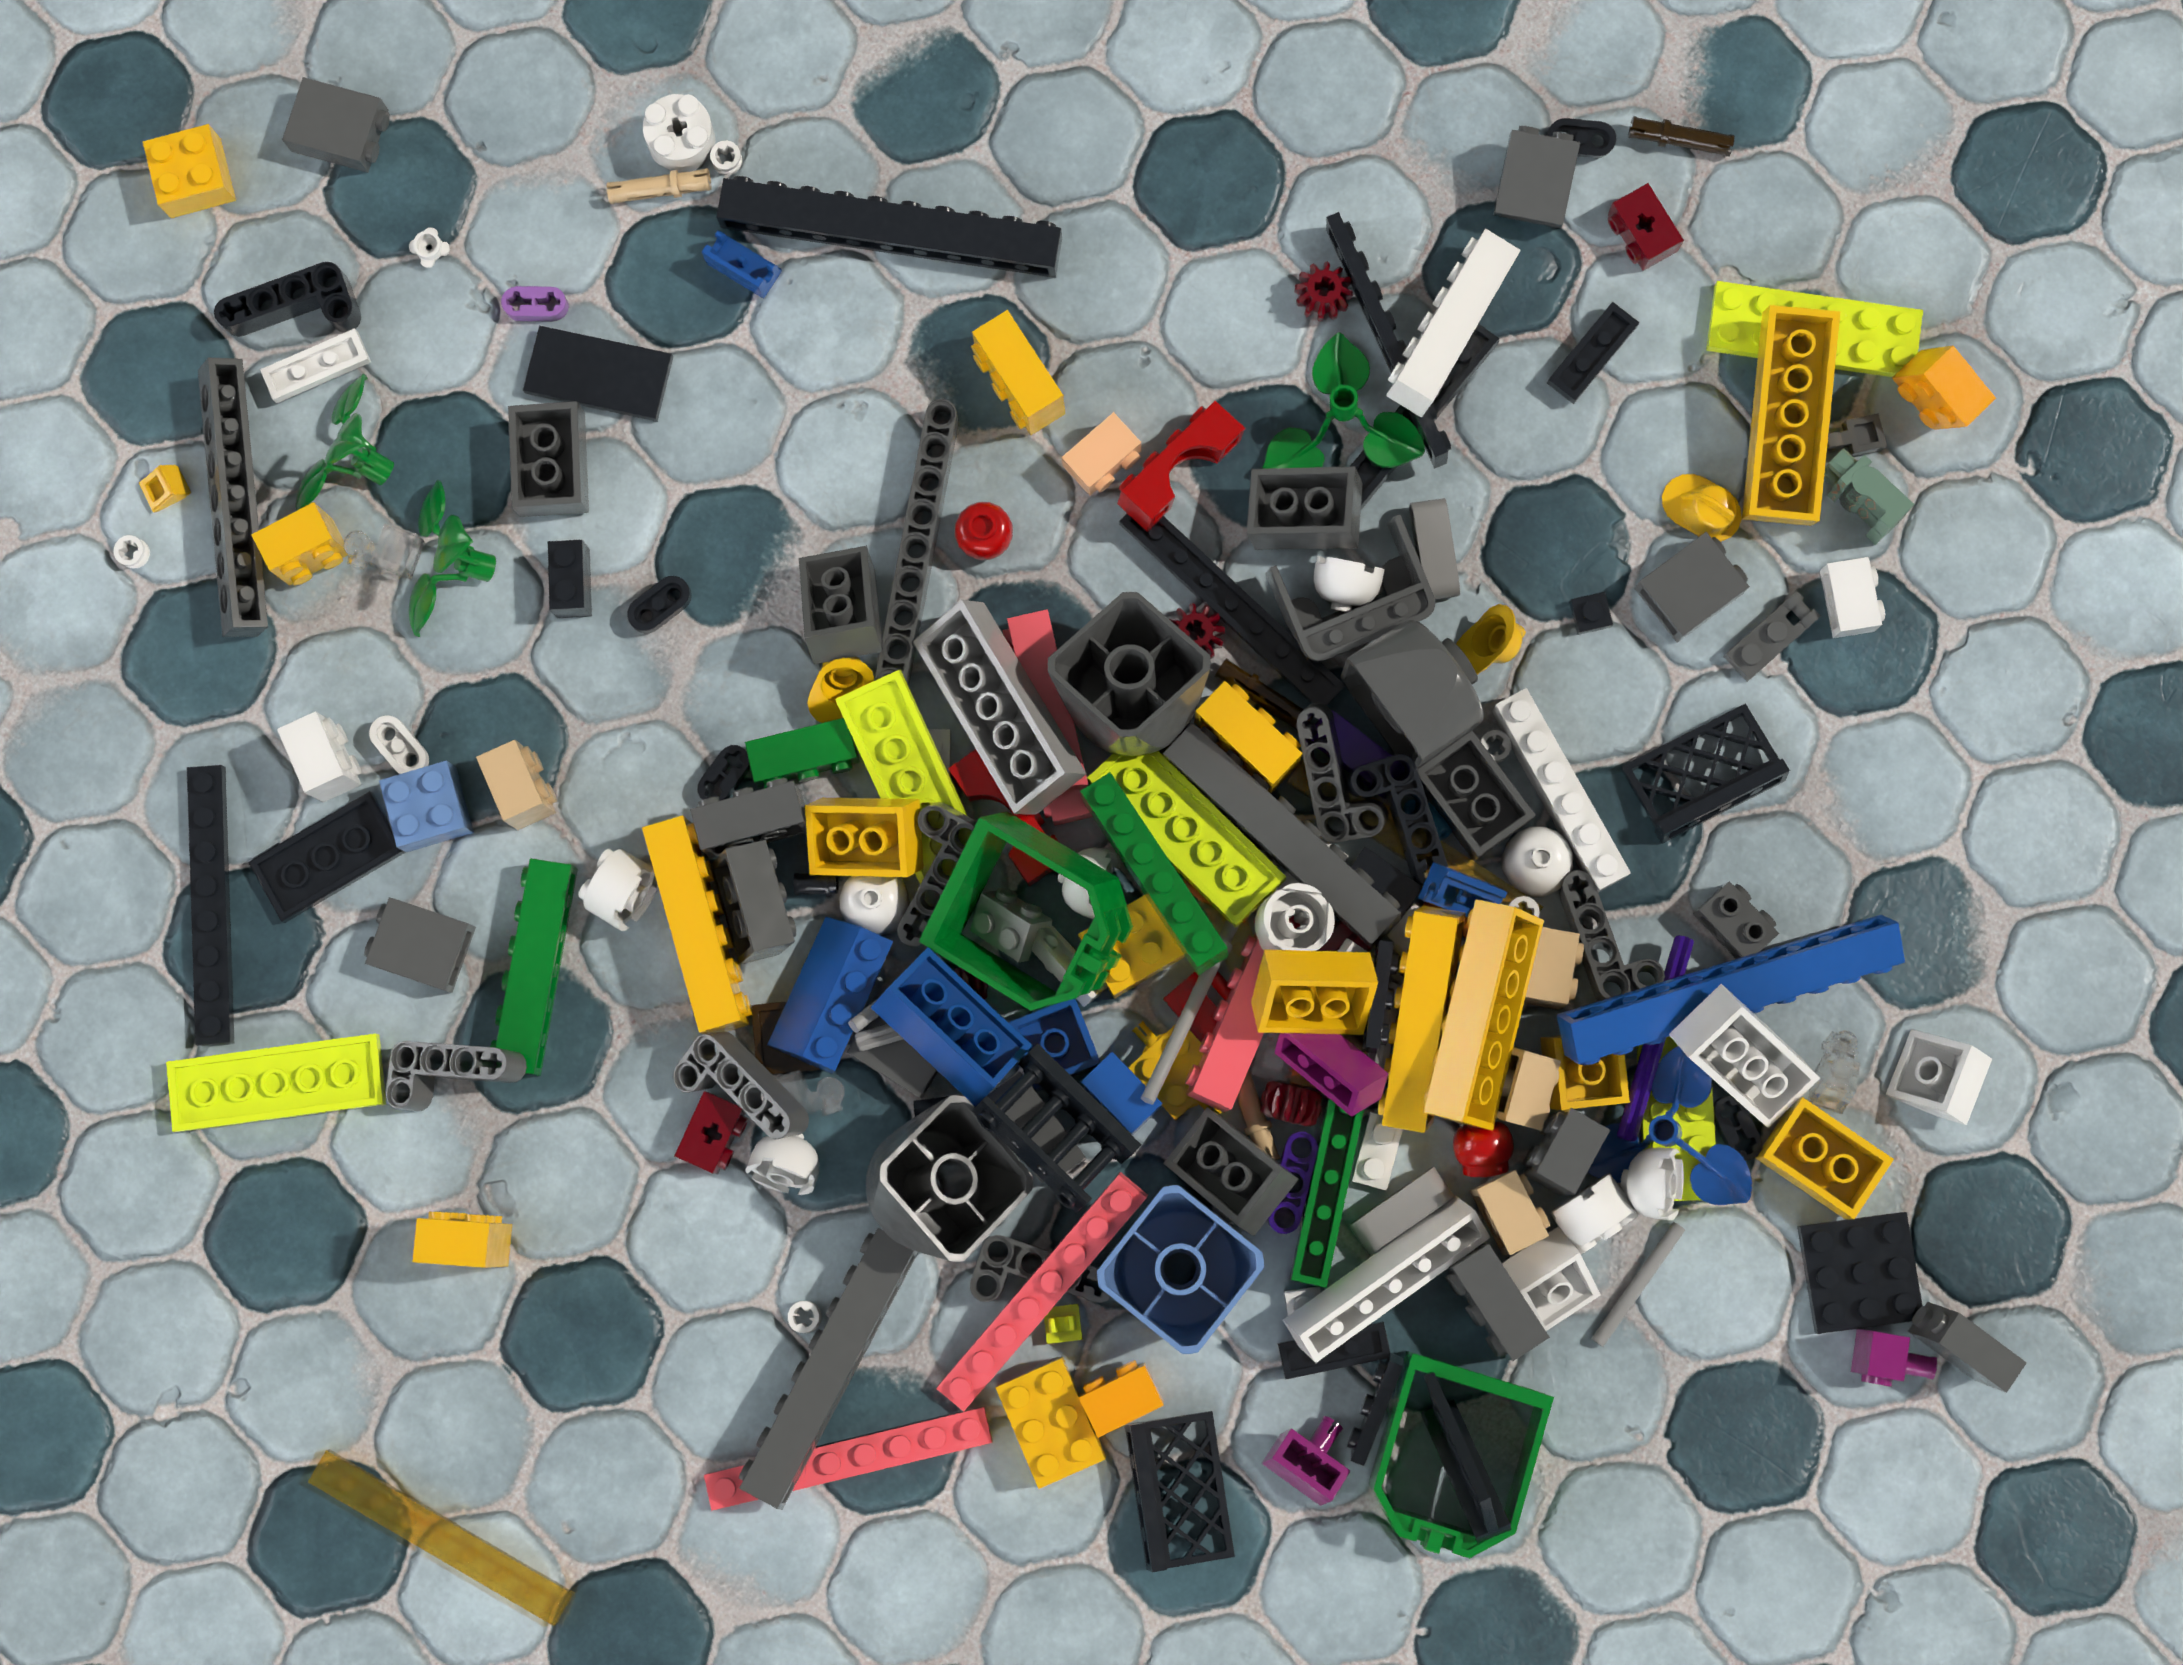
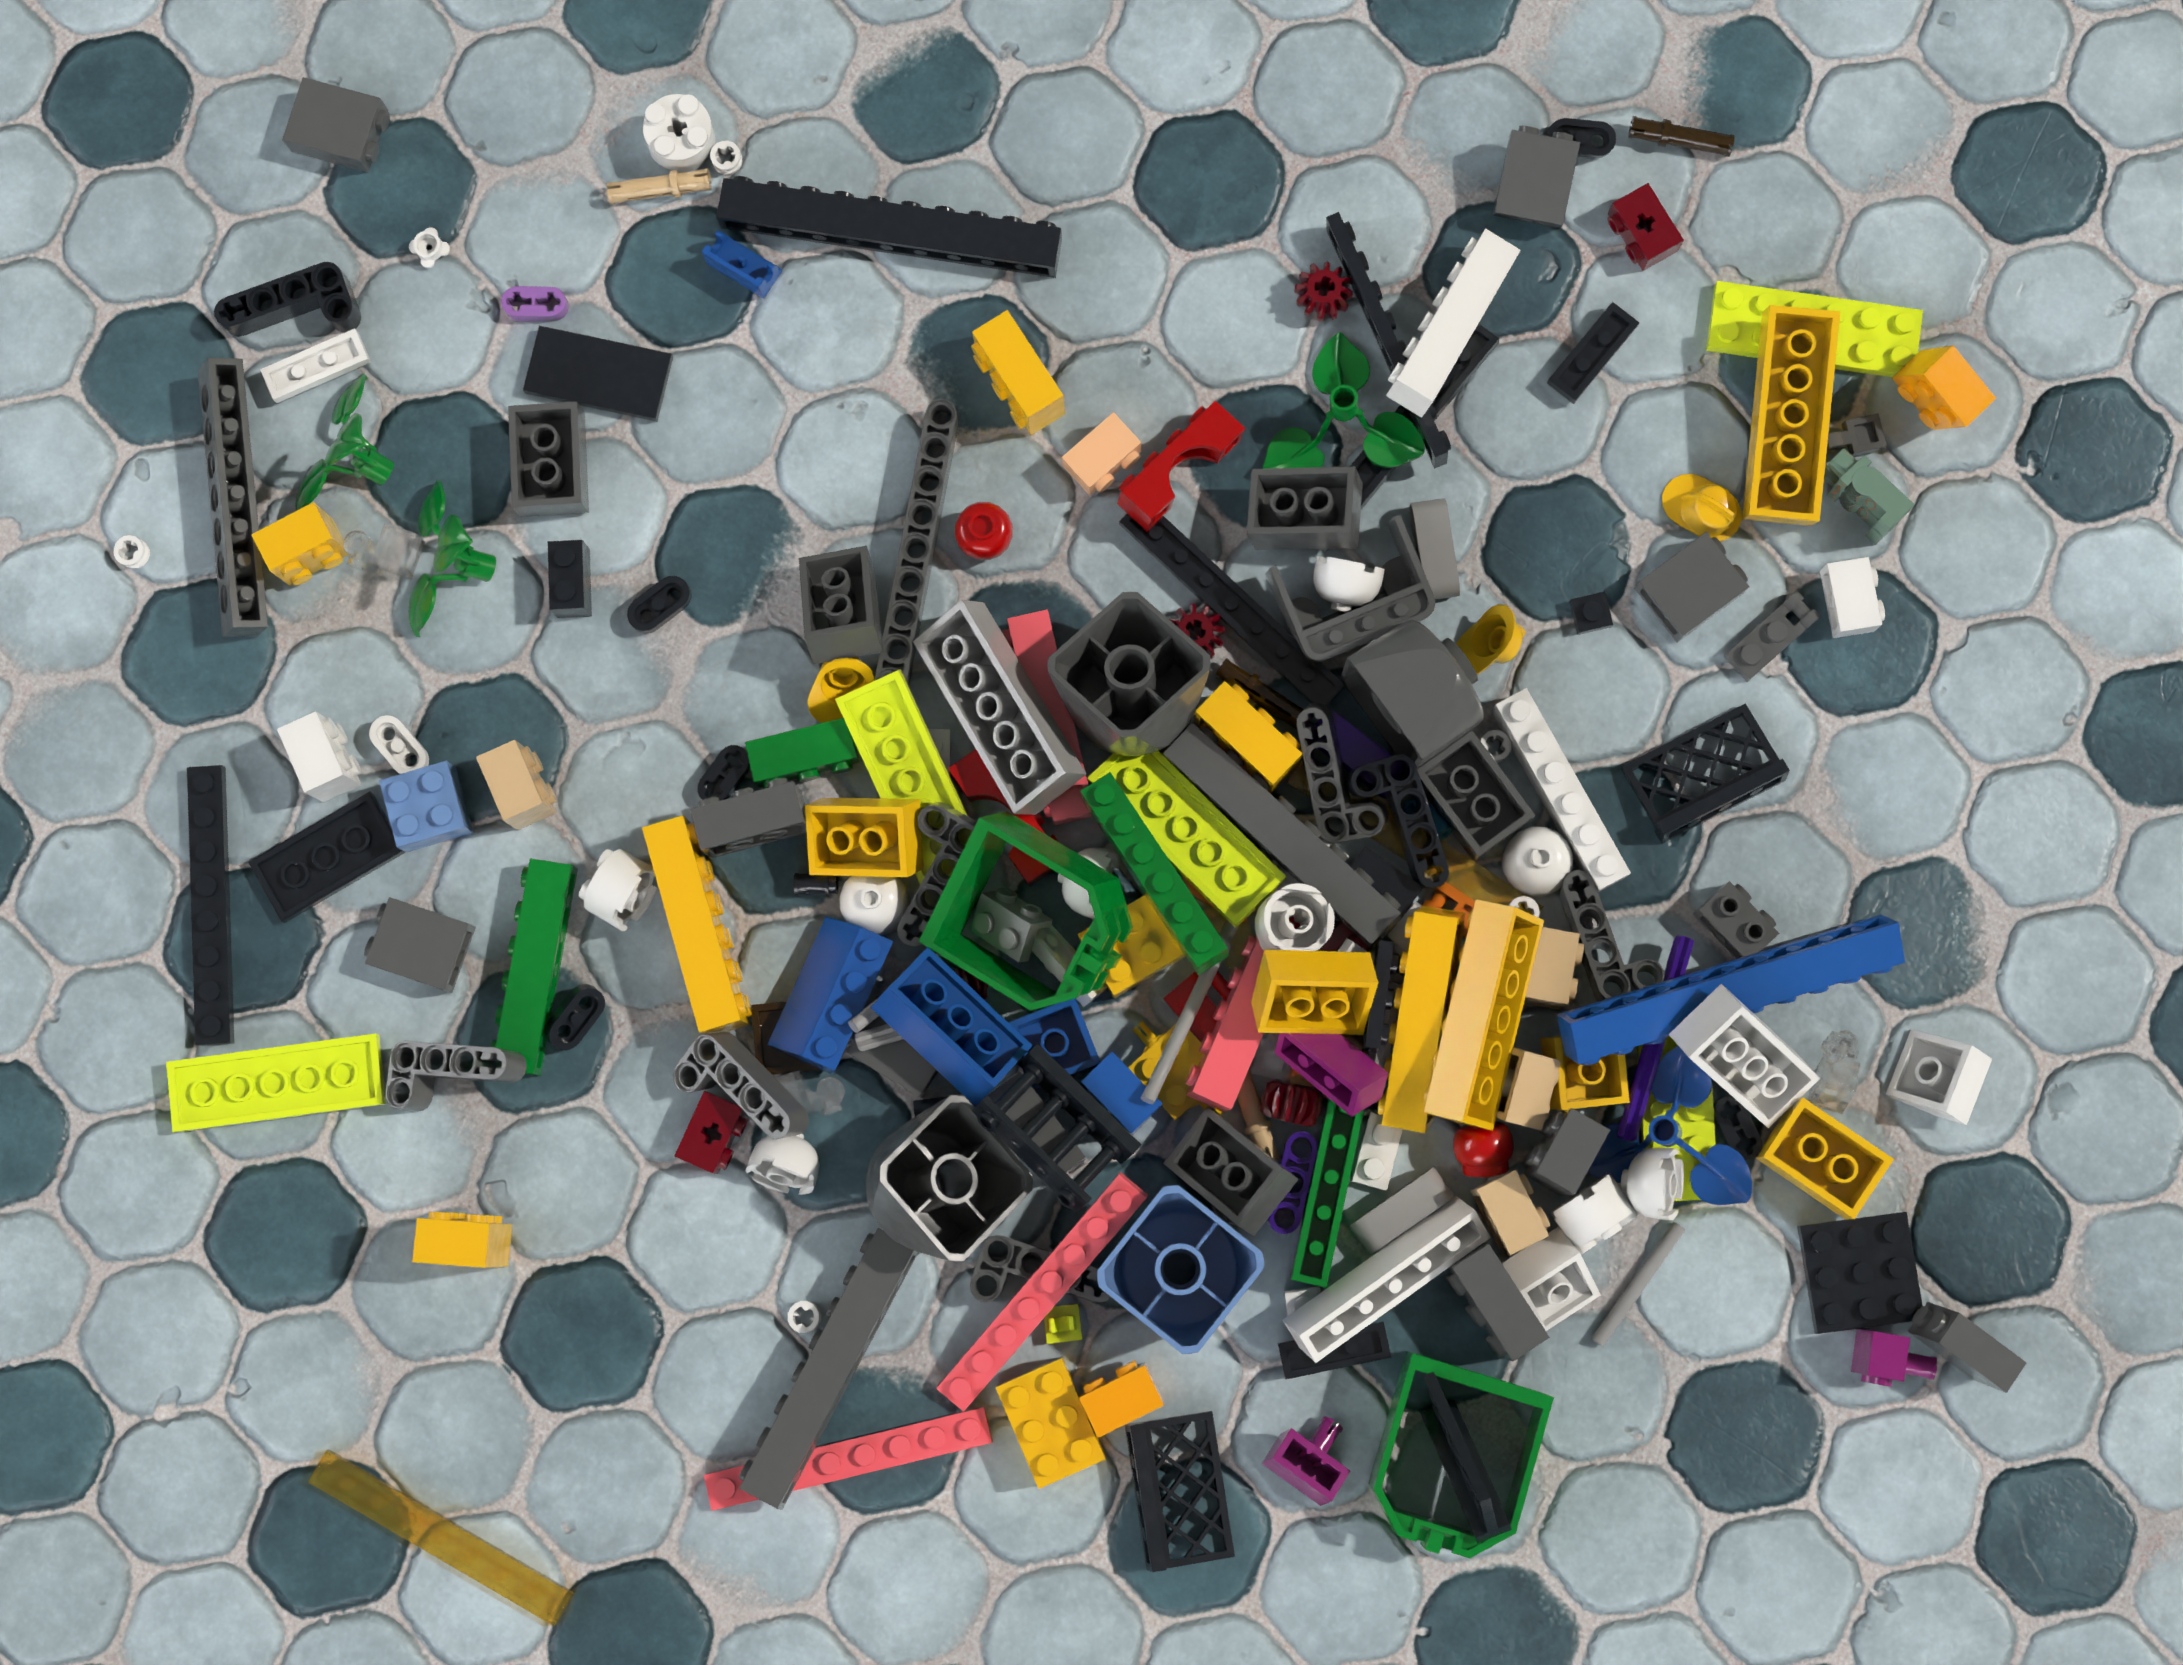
yellow slope [139,465,191,513] -> none
yellow brick [143,124,236,218] -> none
dark grey brick [711,840,796,965] -> none
black plate [1347,1353,1403,1466] -> none
blue hinge [1418,862,1507,917] -> none
none -> black plate [545,984,605,1050]

